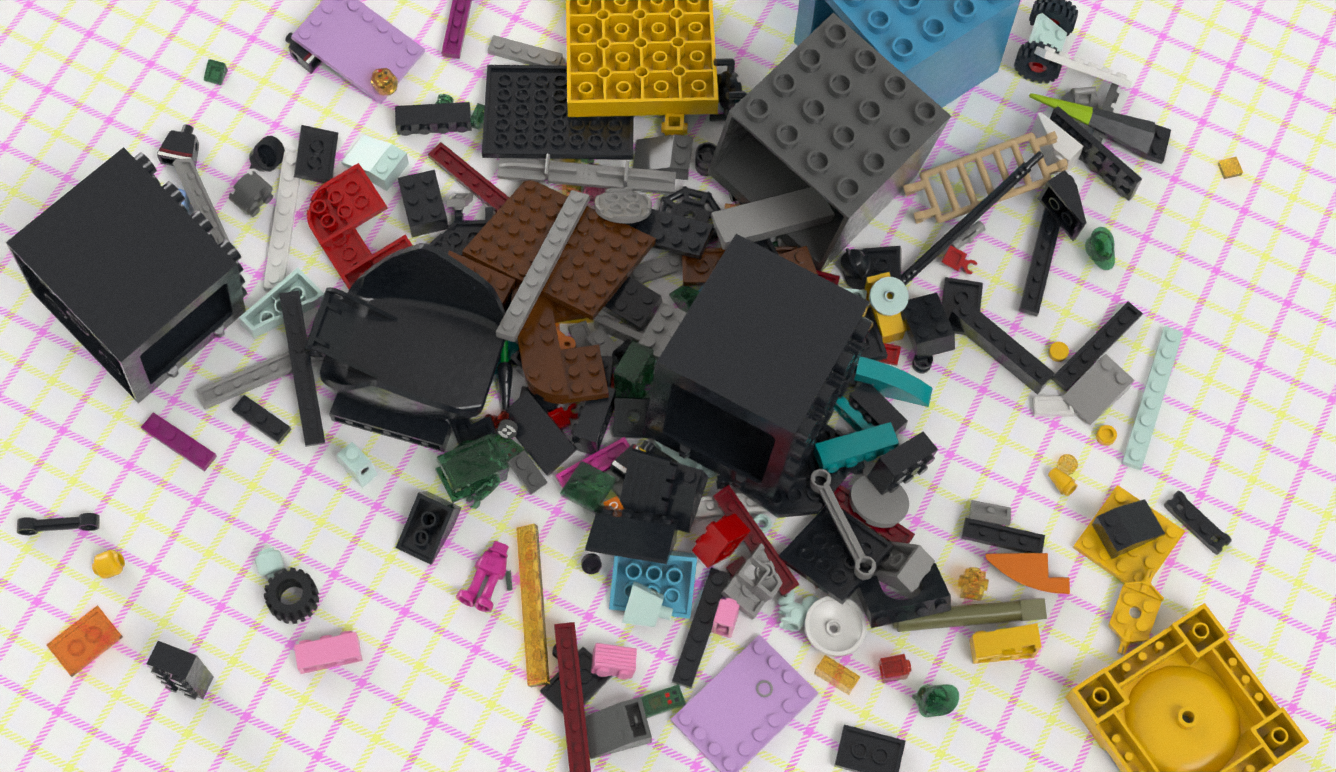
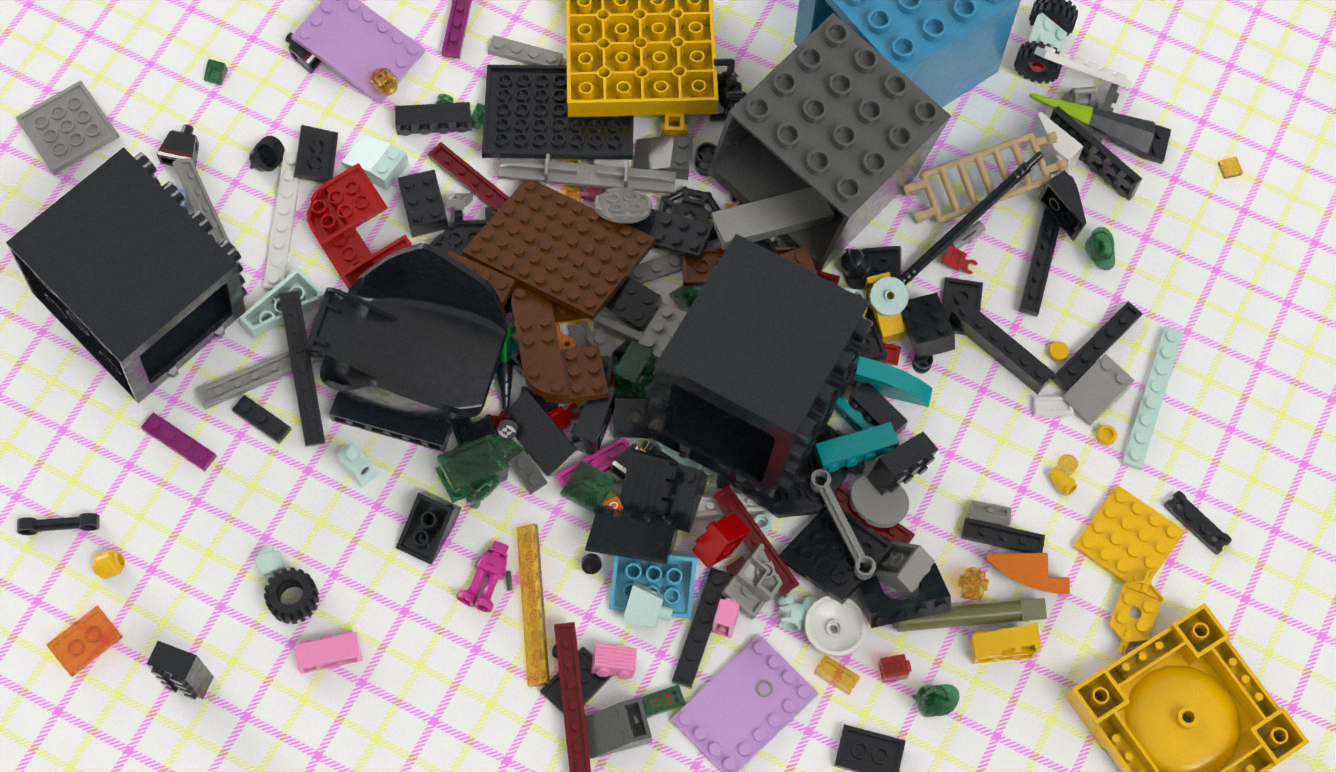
dark grey brick [229,171,273,217] -> none
light grey plate [496,190,590,342] -> none
black slope [1092,499,1165,559] -> none
none -> light grey plate [15,80,120,175]

